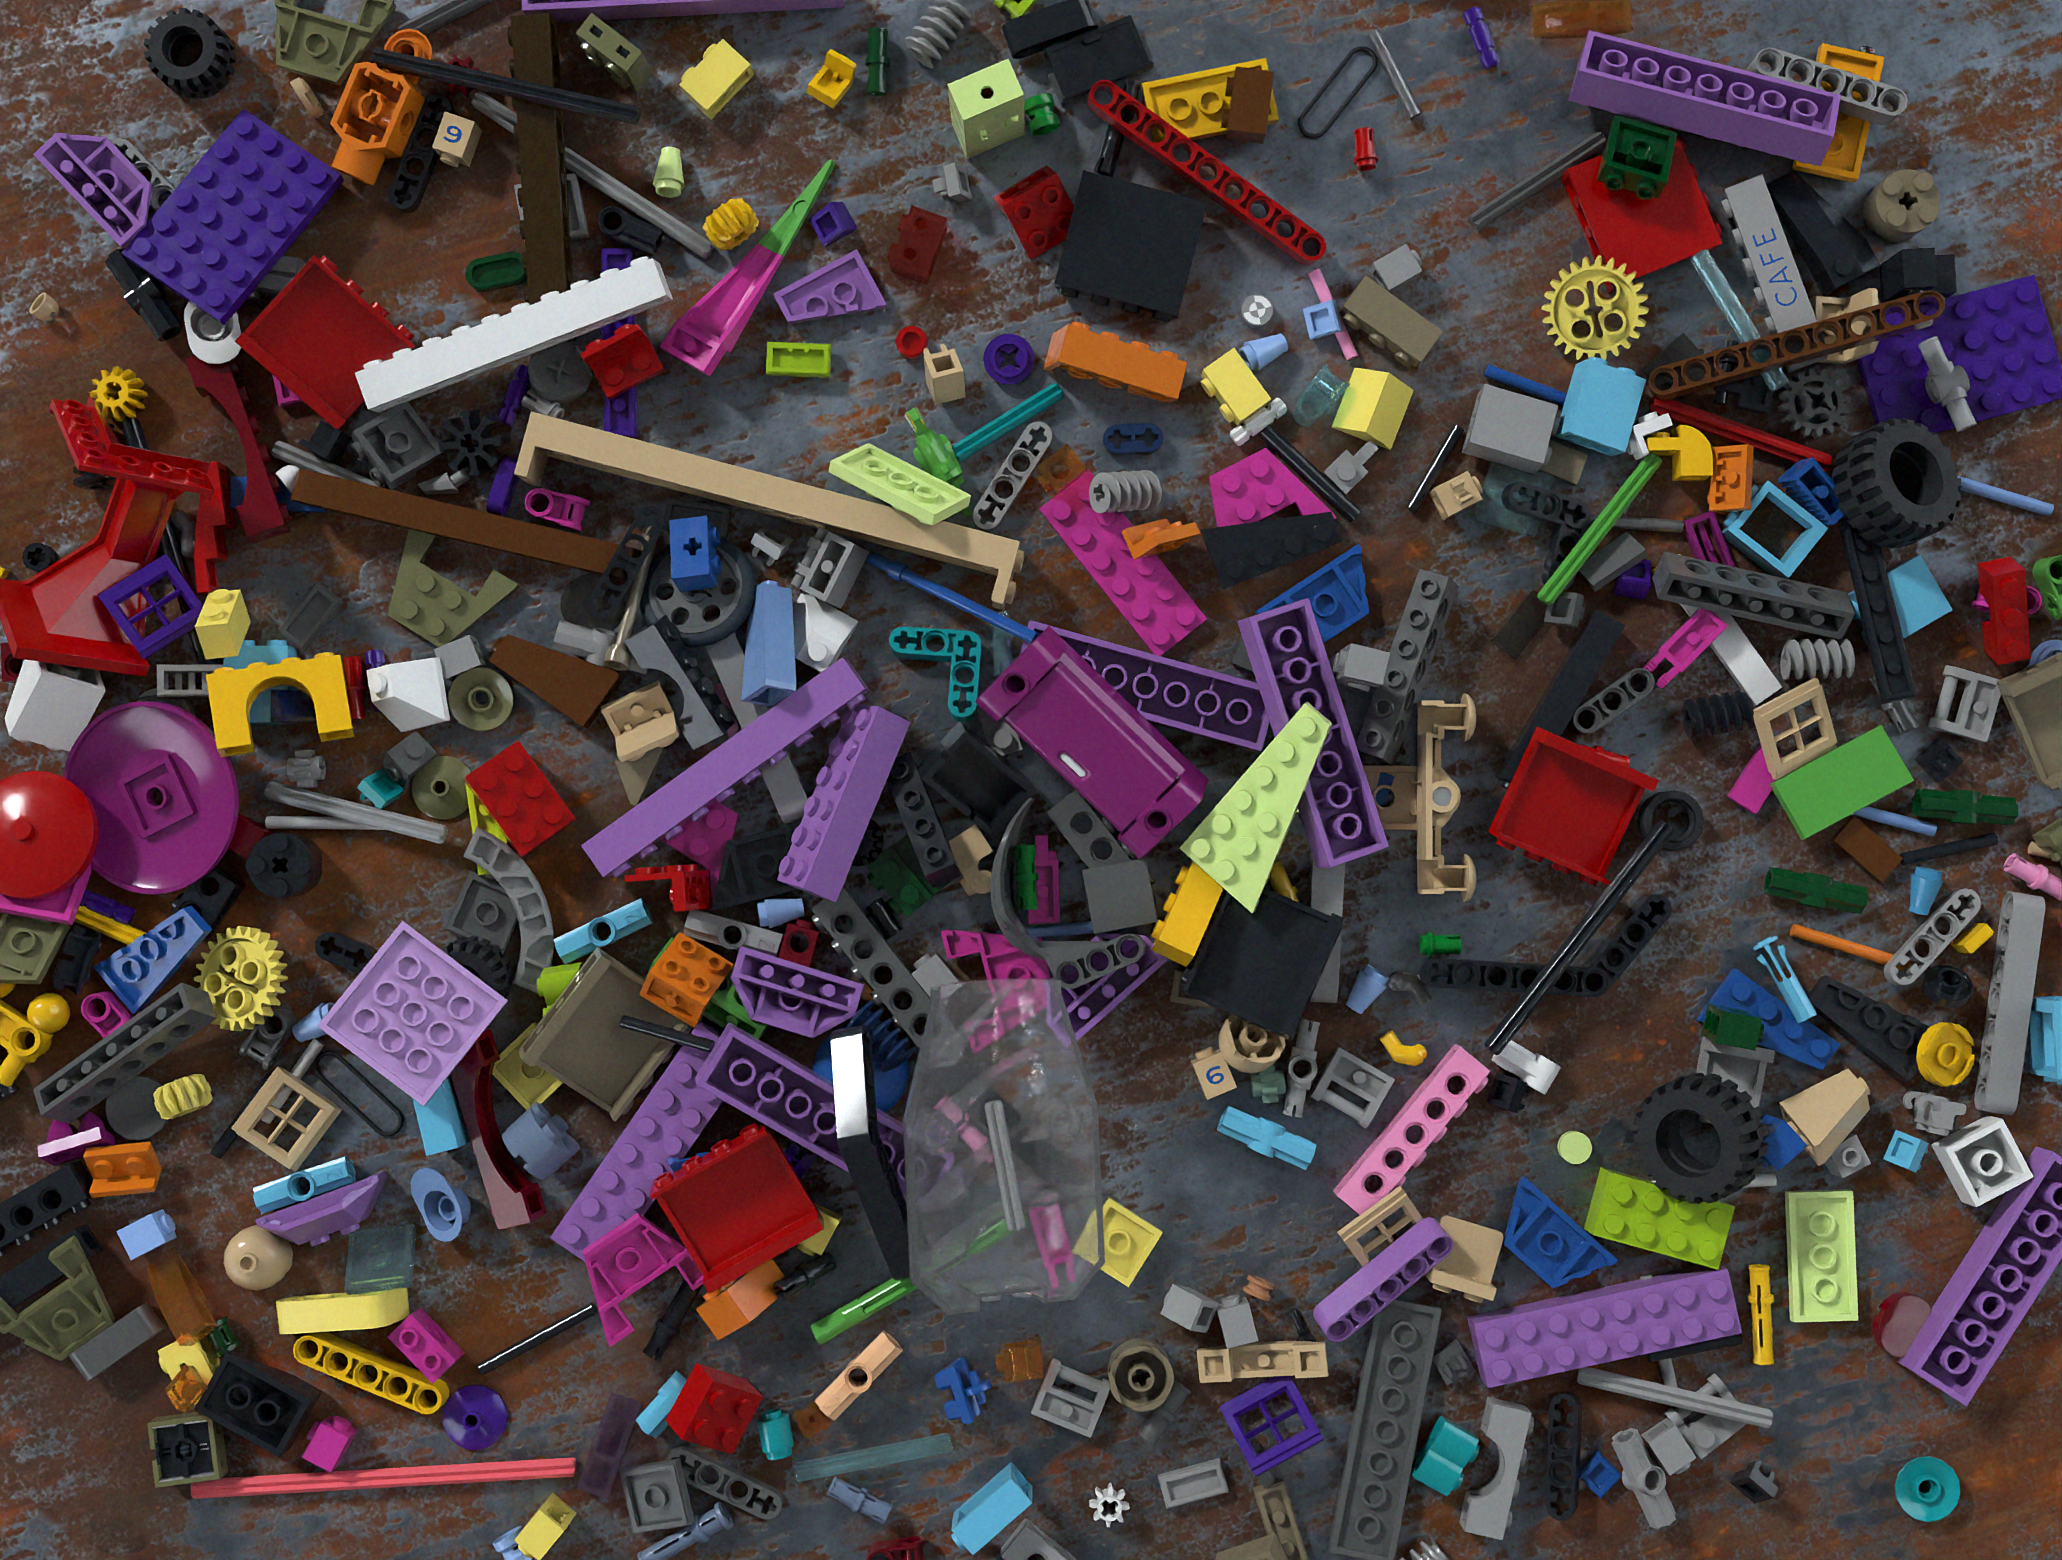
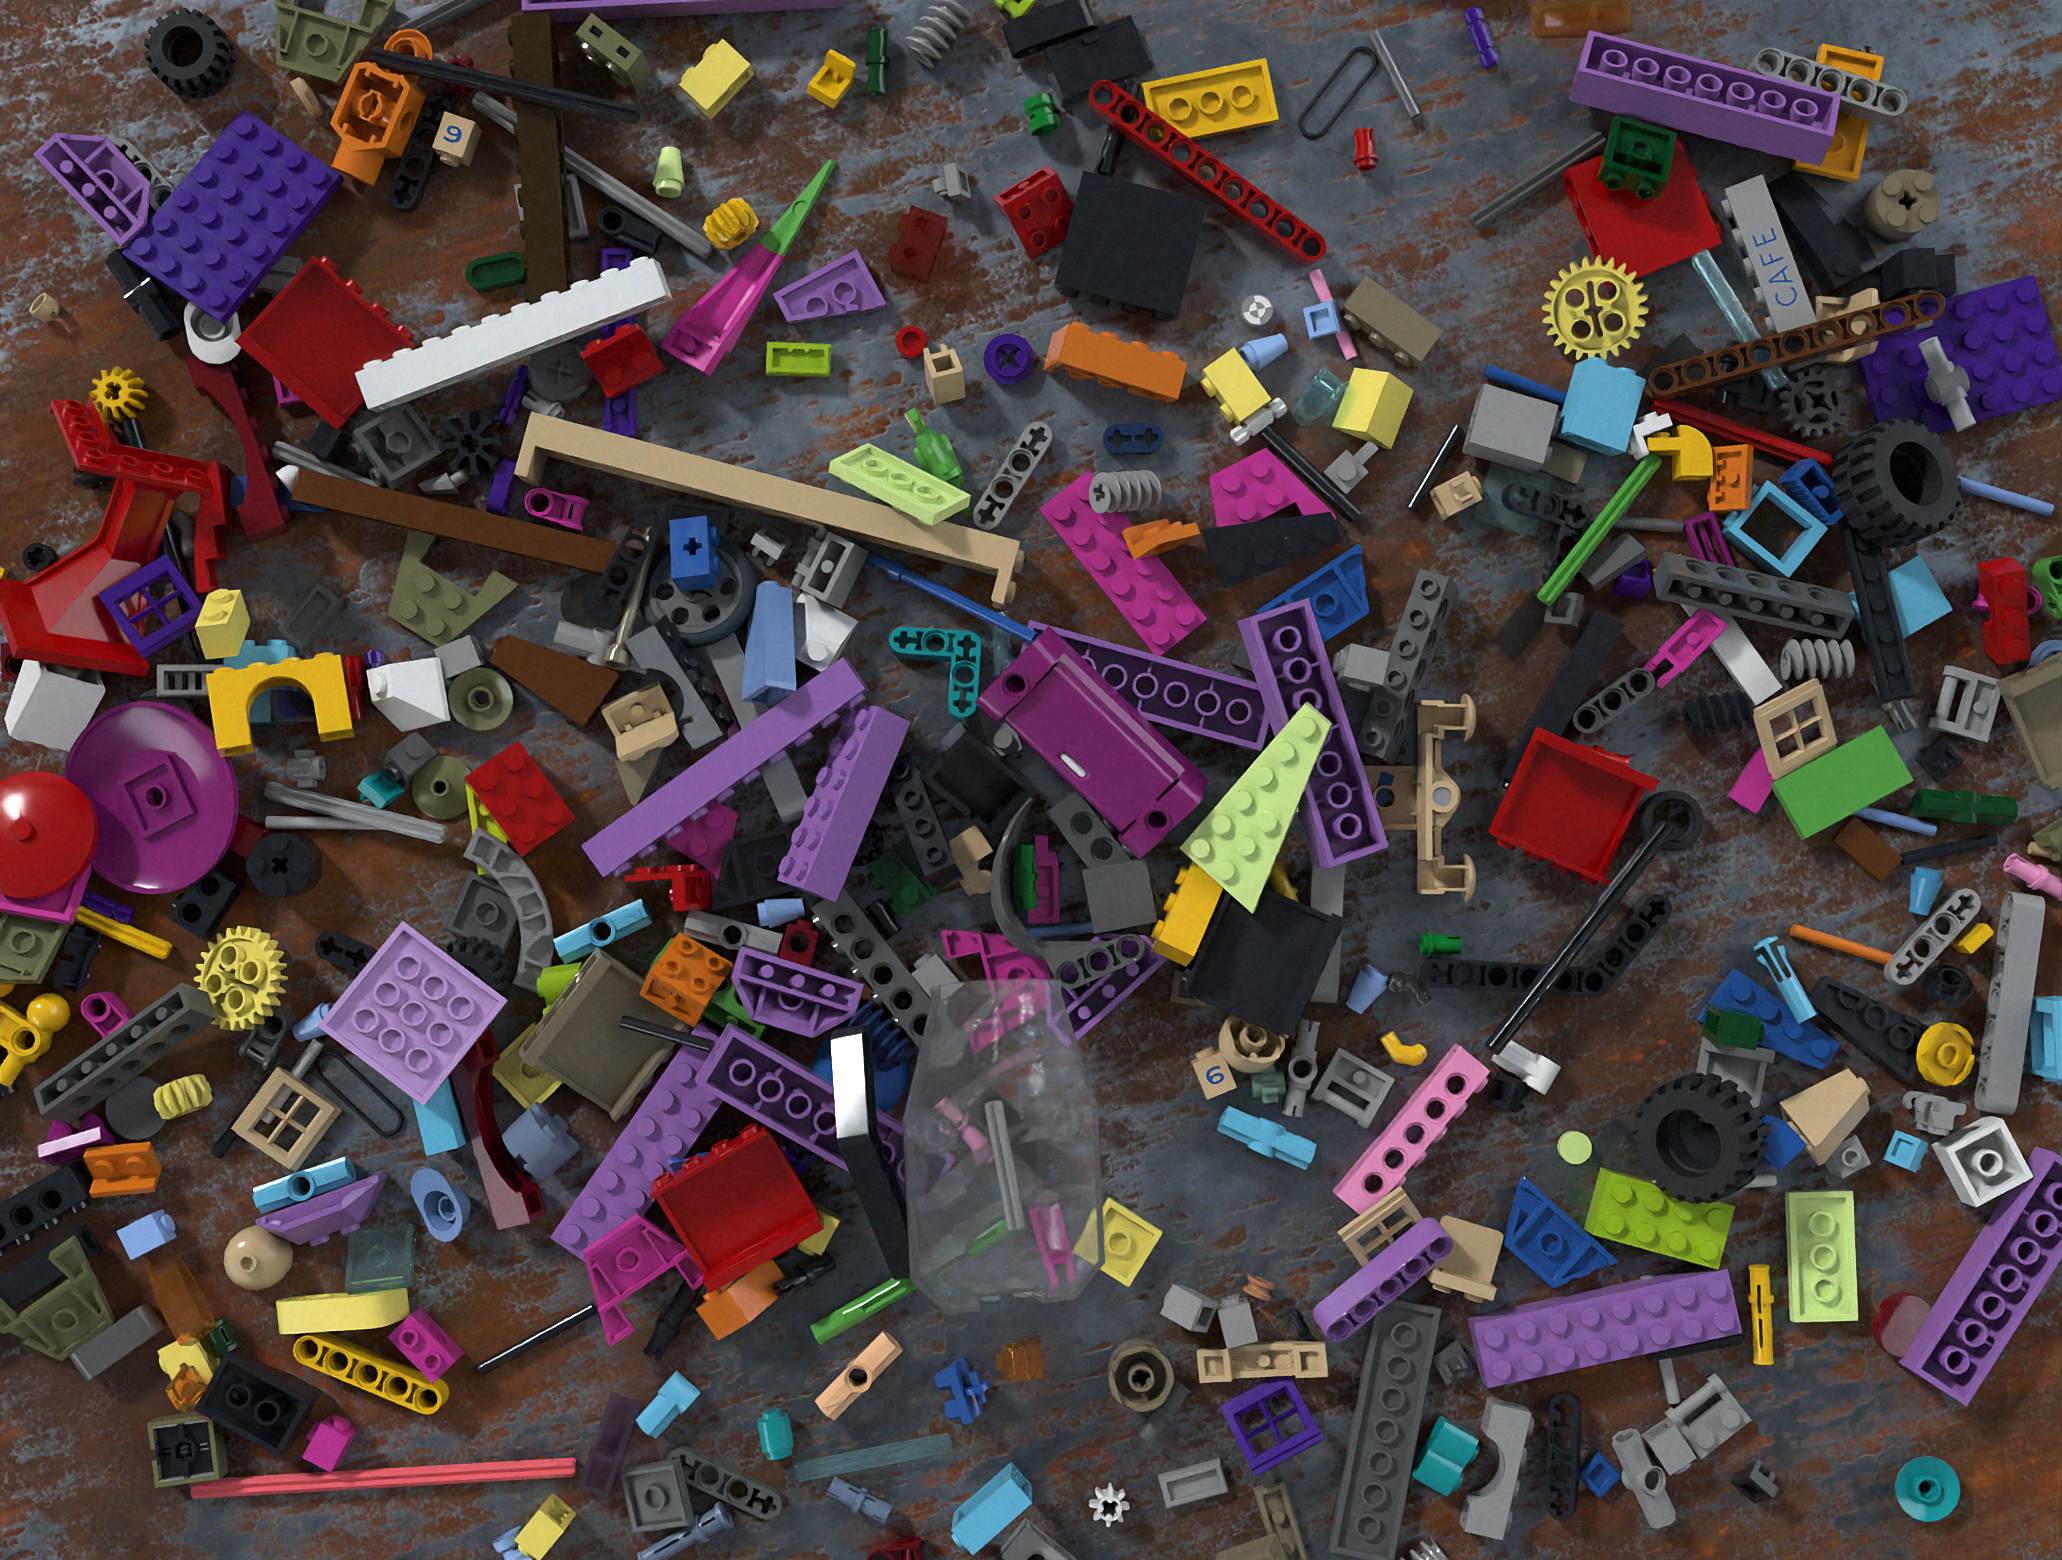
blue wing [93,905,212,1014] -> none
dark purple dish [443,1385,508,1450] -> none
red brick [665,1363,763,1454] -> none
clear orange plate [793,1400,831,1439] -> none
dark purple slope [809,202,857,247] -> none
yellowish green brick [947,59,1025,159] -> none
teal axle [952,383,1064,461] -> none
light grey plate [1031,1357,1110,1438] -> none
clear orange brick [1036,443,1087,495] -> none
reddish brown brick [1221,66,1274,144] -> none
light grey brick [1369,244,1422,294] -> none
light grey axle [1577,1367,1773,1428] -> none
dark green piece [1763,867,1868,914] -> none

